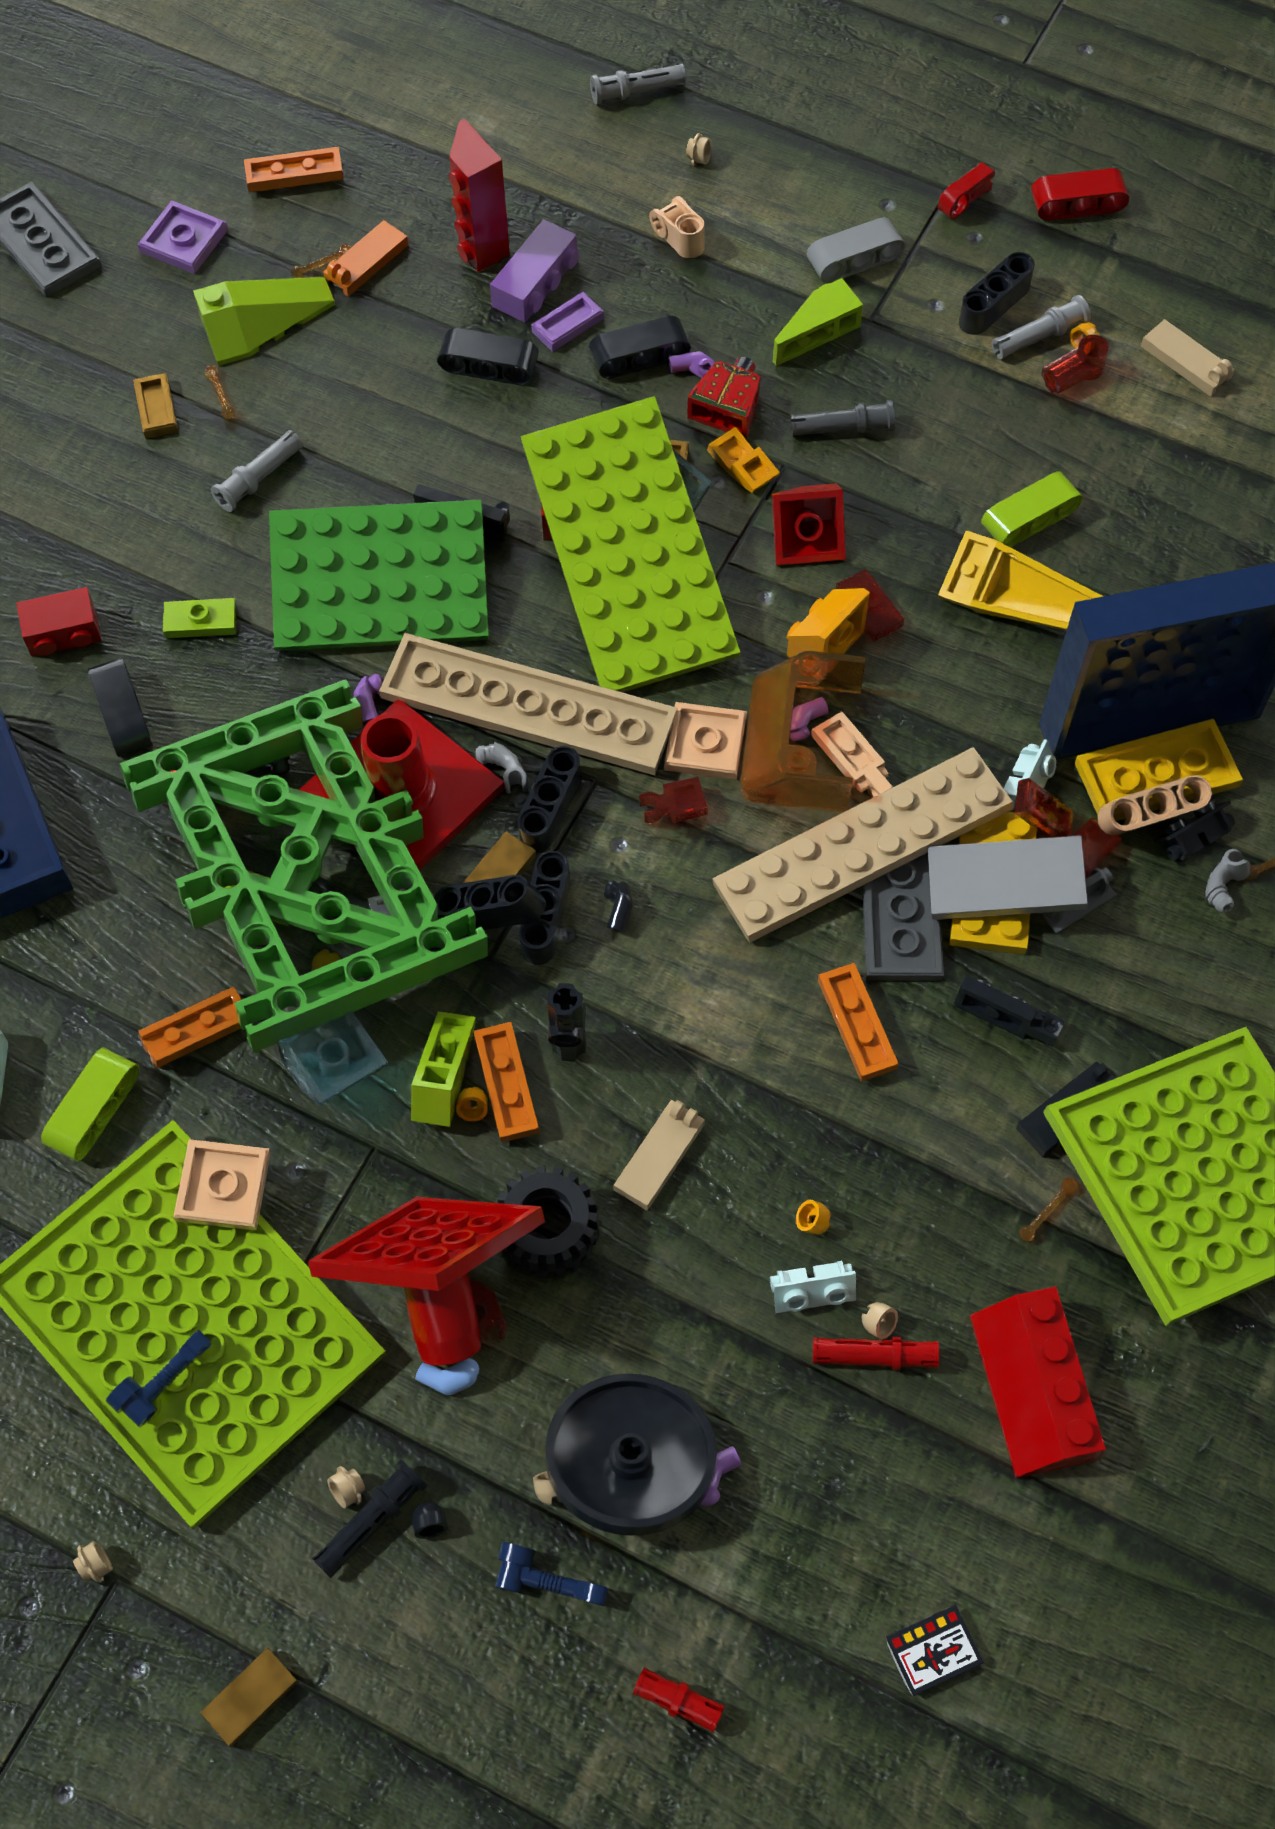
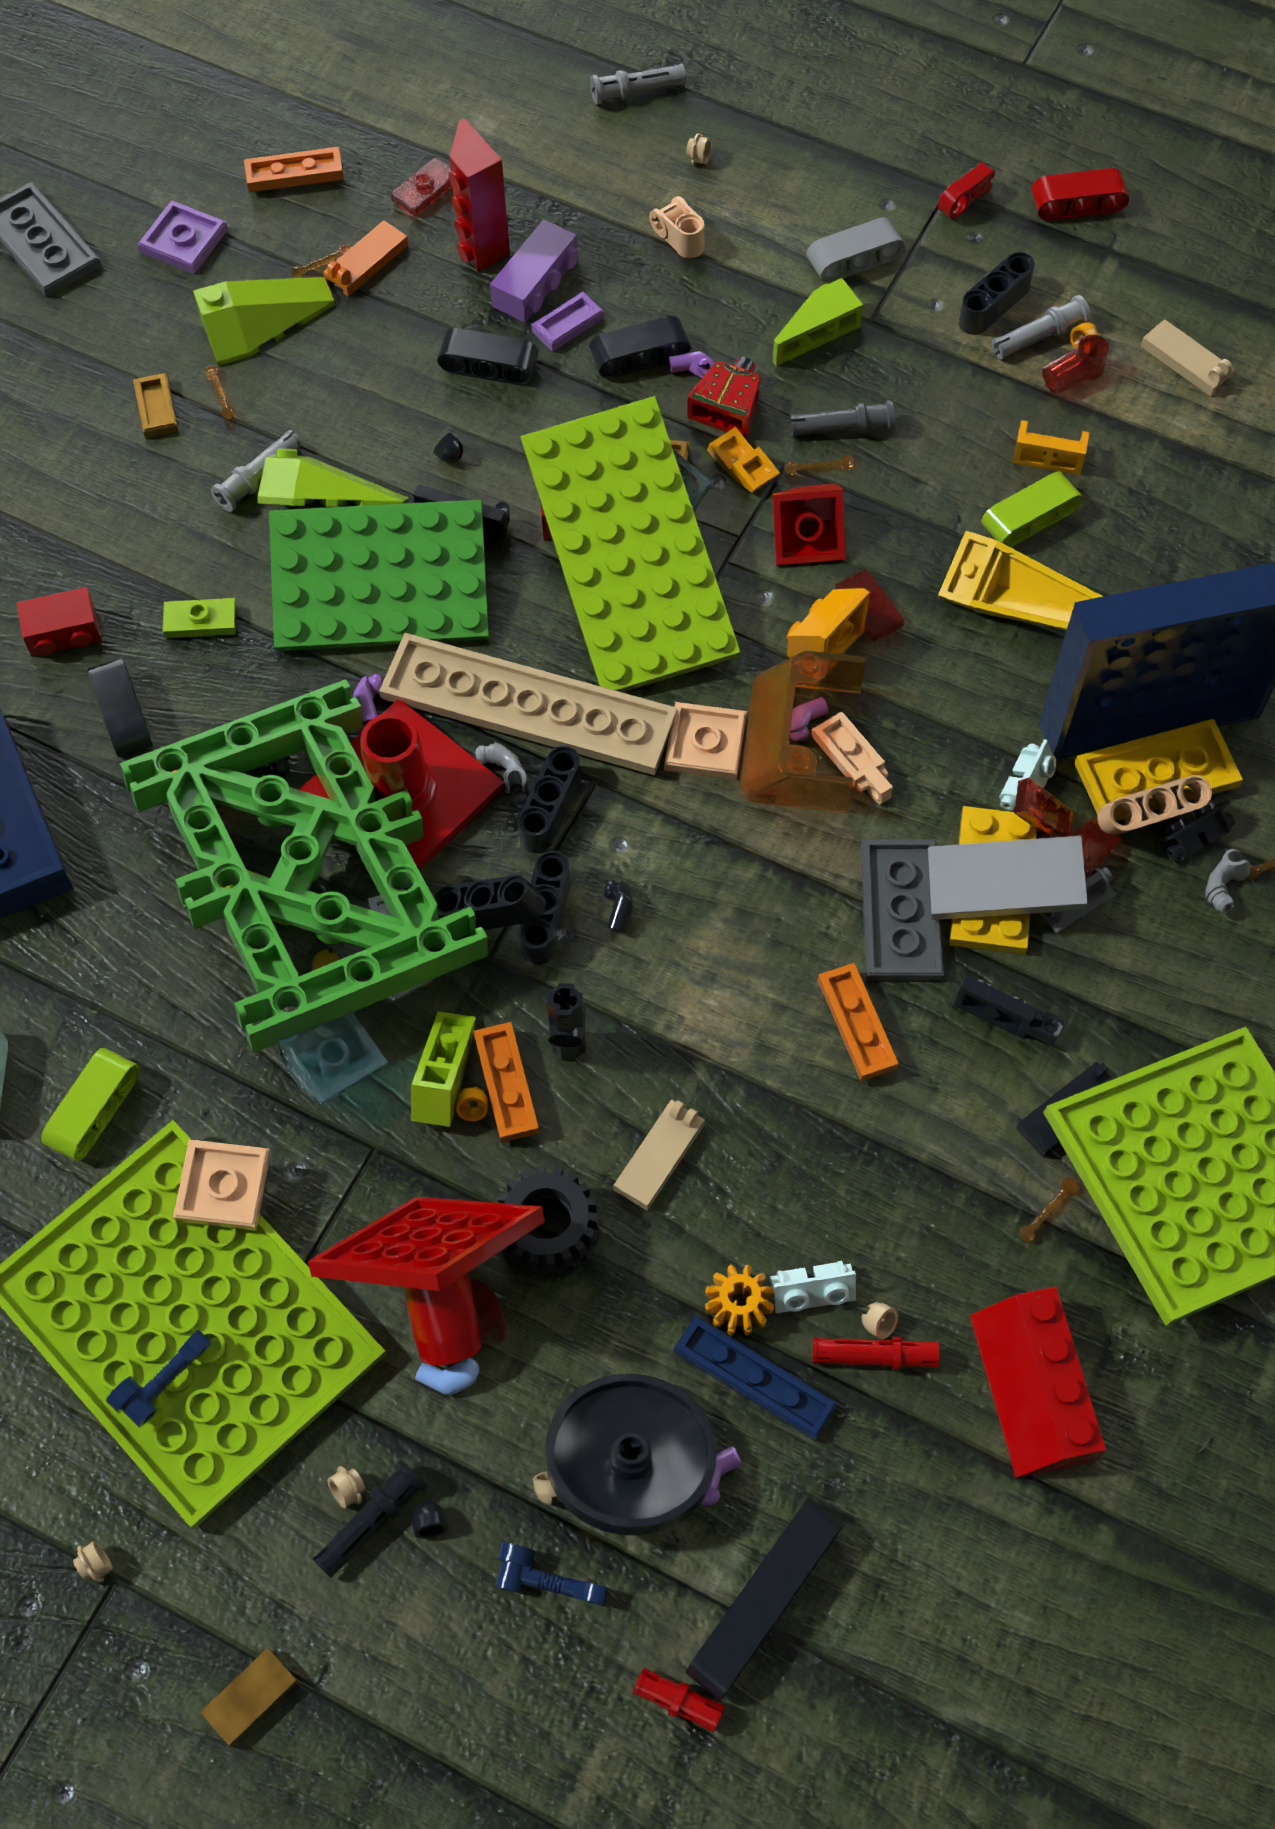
orange hinge [138,986,249,1068] -> none
pearl gold tile [463,832,536,883] -> none
clear red plate [639,777,708,824] -> none
tan plate [713,747,1013,943] -> none
light orange hinge [796,1200,831,1235] -> none
piece [885,1604,984,1696] -> none
none -> lime wedge [258,448,409,507]
none -> clear red plate [391,157,452,217]
none -> black hinge [433,433,464,463]
none -> dark blue tile [673,1315,838,1442]
none -> black beam [685,1497,845,1701]
none -> light orange gear [705,1264,774,1336]
none -> clear orange hinge [784,455,855,475]
none -> light orange hinge [1012,420,1089,475]

